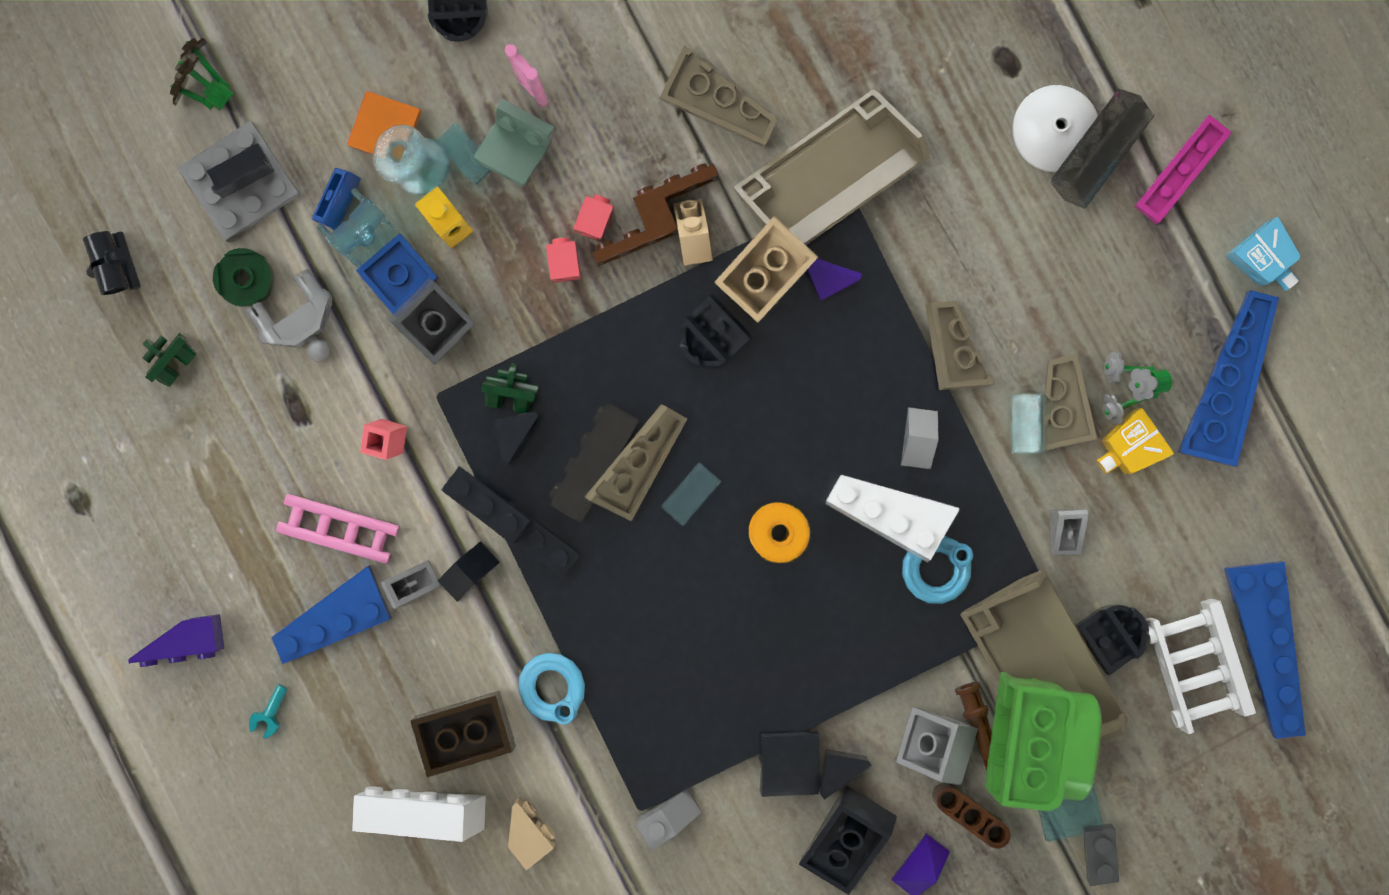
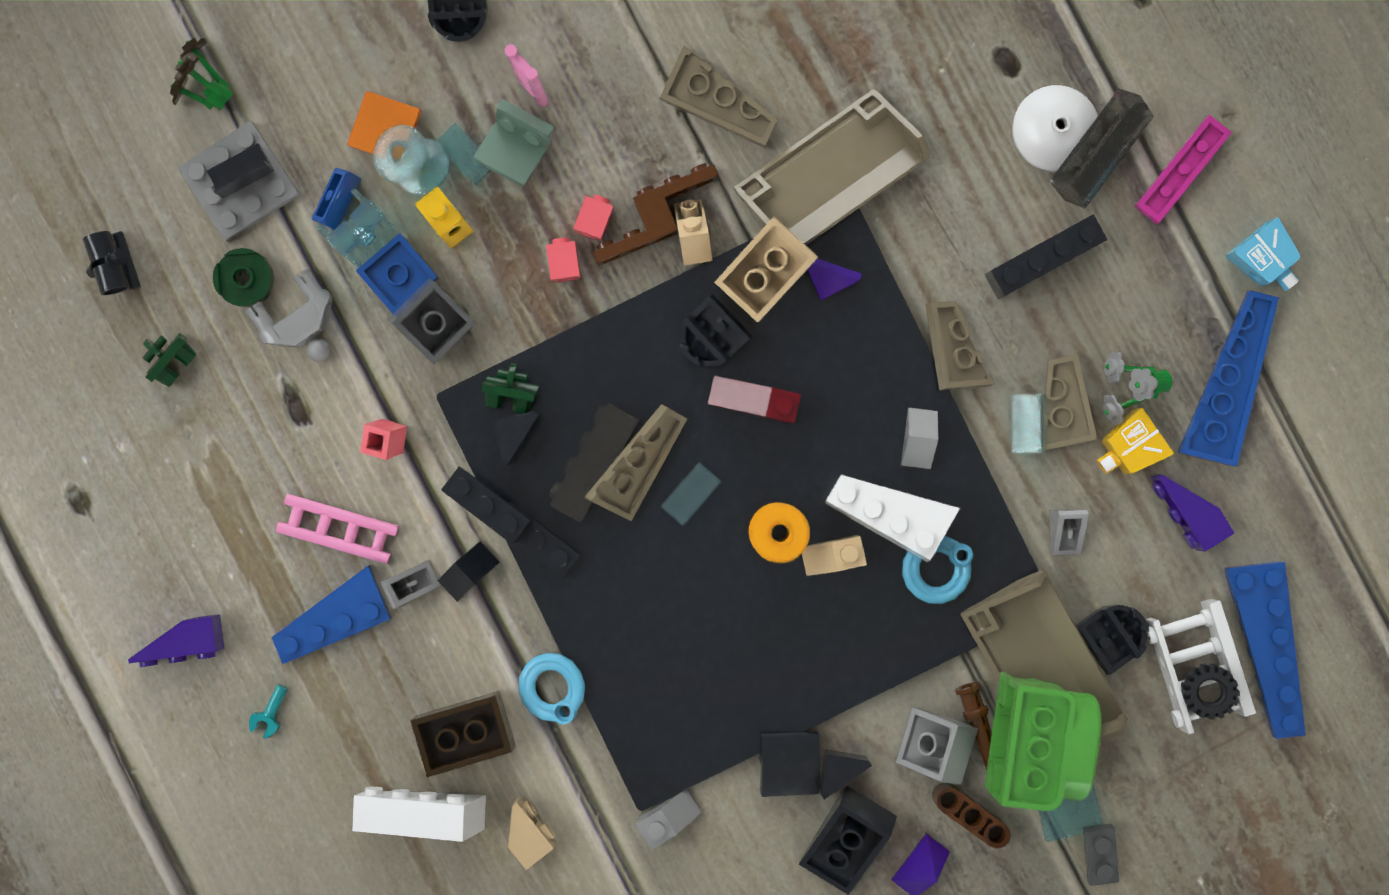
none -> slope [708,376,801,424]
none -> tan slope [802,535,867,576]
none -> black brick [984,214,1108,300]
none -> dark purple slope [1151,475,1235,552]
none -> black tyre [1181,663,1240,720]

